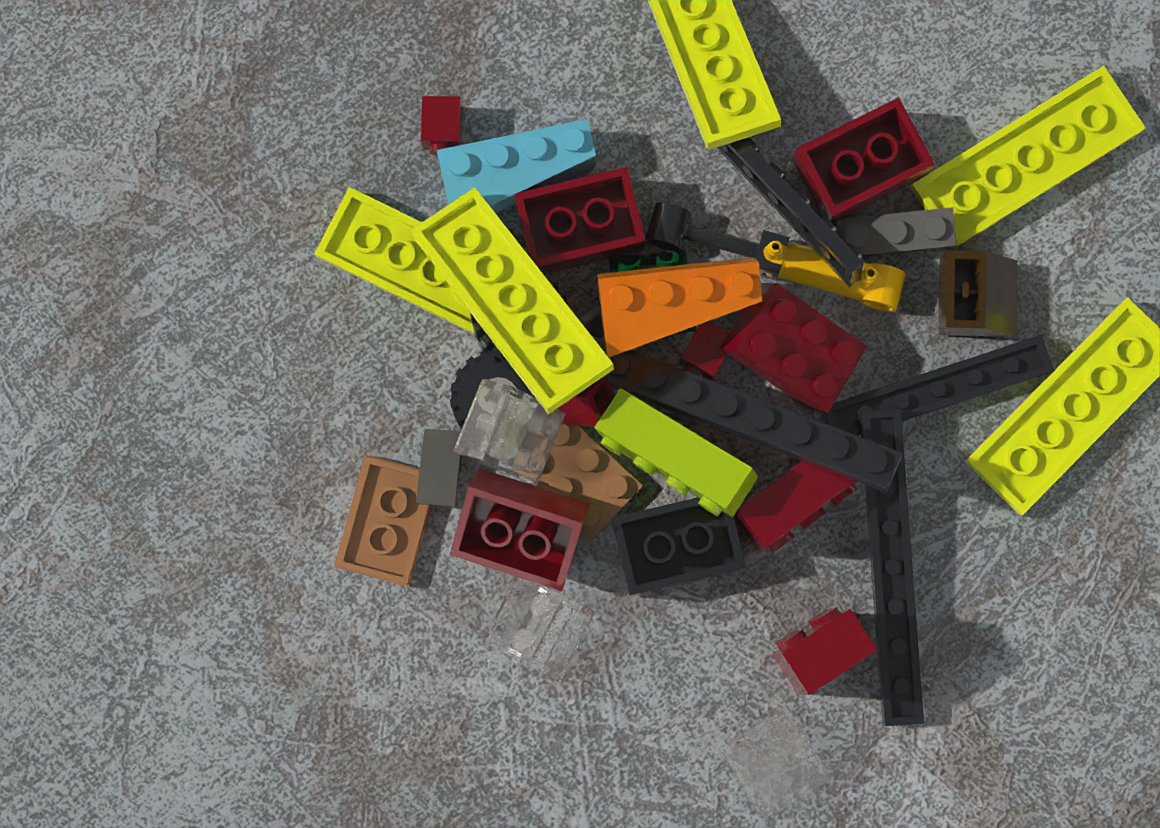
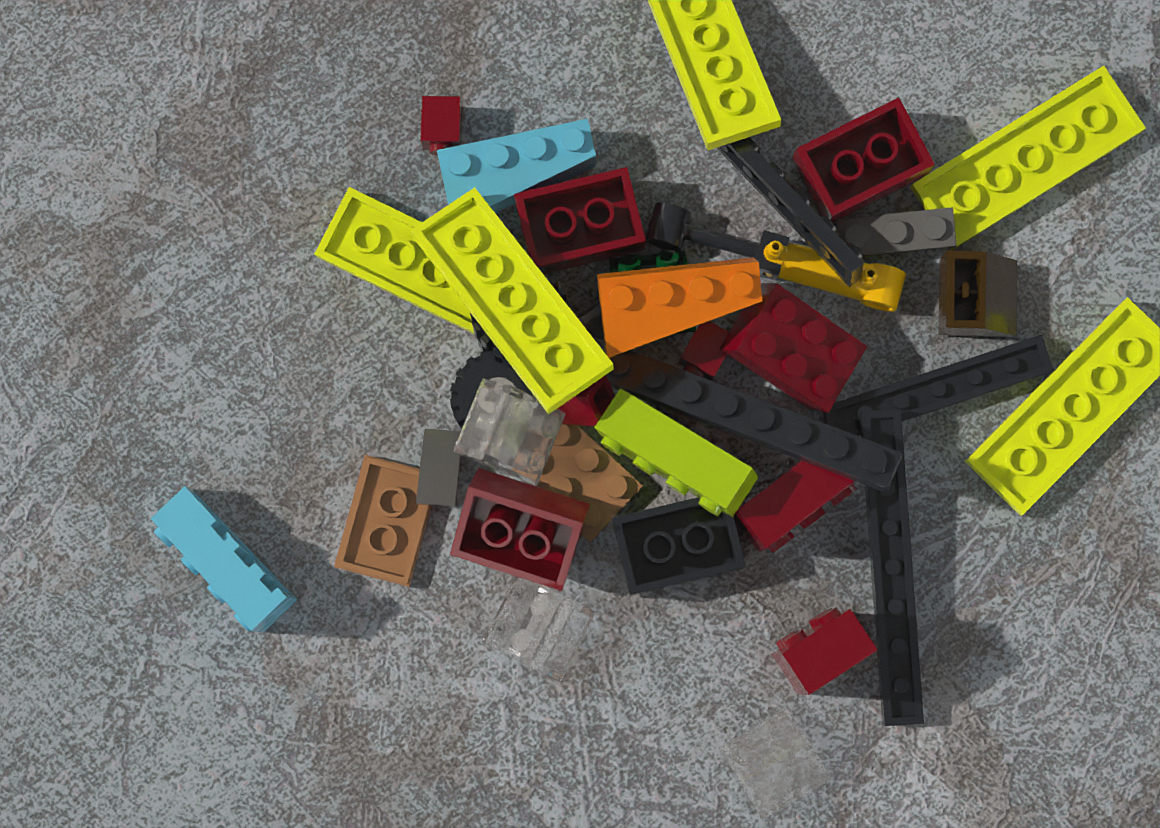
none -> medium azure wedge [150,486,297,632]

